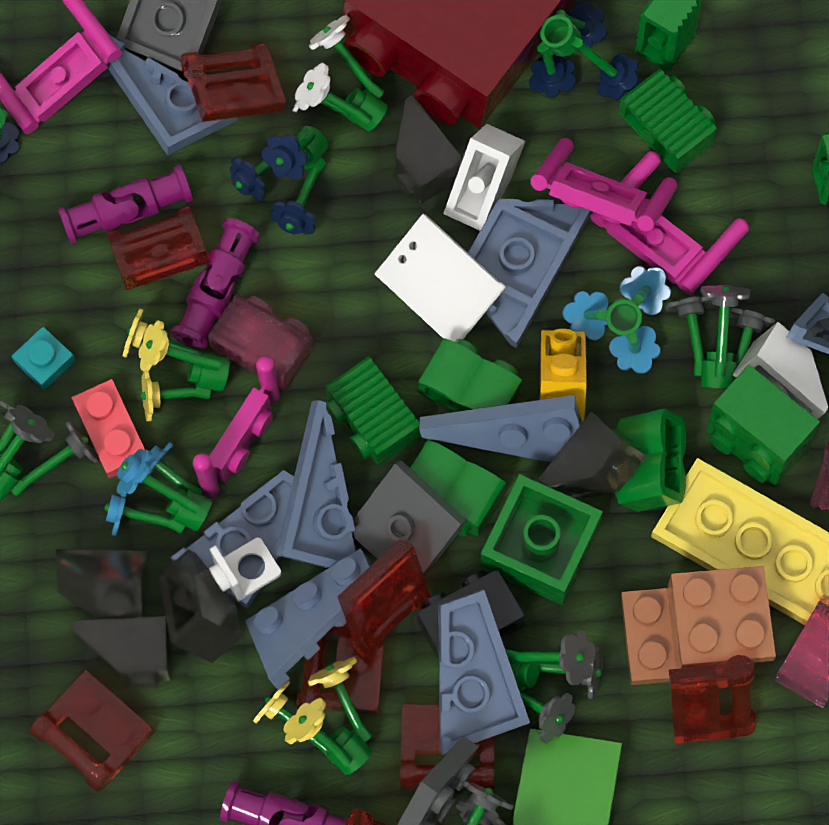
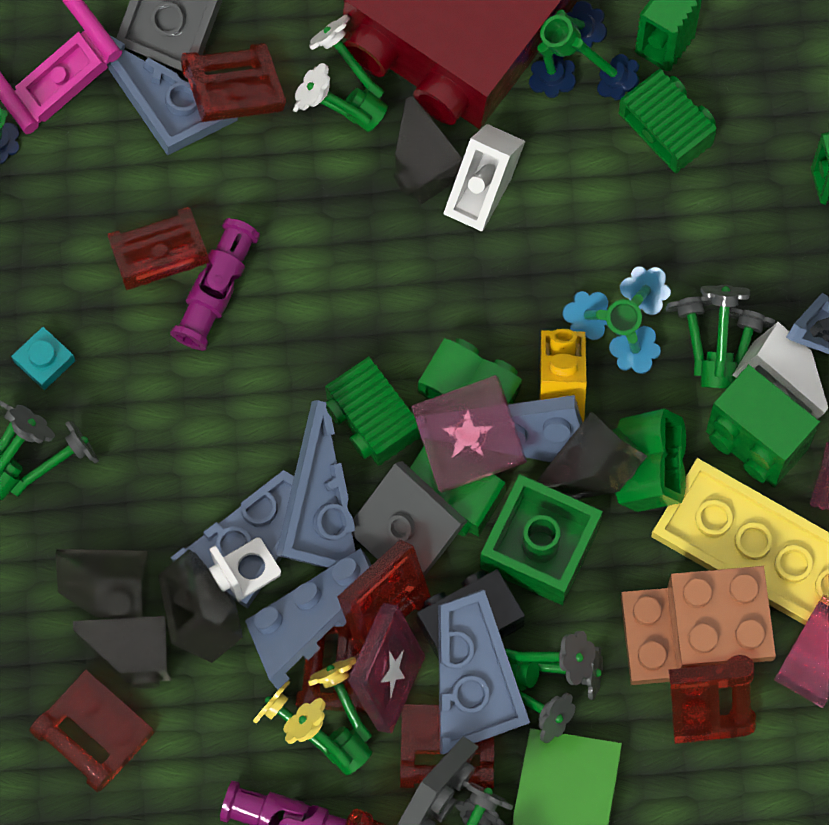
magenta piece [57,165,193,245] -> none
coral plate [71,379,145,478] -> none
green plant [104,442,213,536] -> none
plant [123,308,229,421] -> none
dark pink plate [193,356,280,498] -> none
clear pink brick [208,294,314,391] -> none
dark blue plant [229,126,328,234] -> none
white container [375,214,506,342] -> none
sand blue wing [468,199,592,348] -> none
dark pink plate [531,138,678,232] -> none
dark pink plate [590,151,749,296] -> none
none -> clear pink tile [348,603,425,734]
none -> clear pink tile [411,375,527,493]

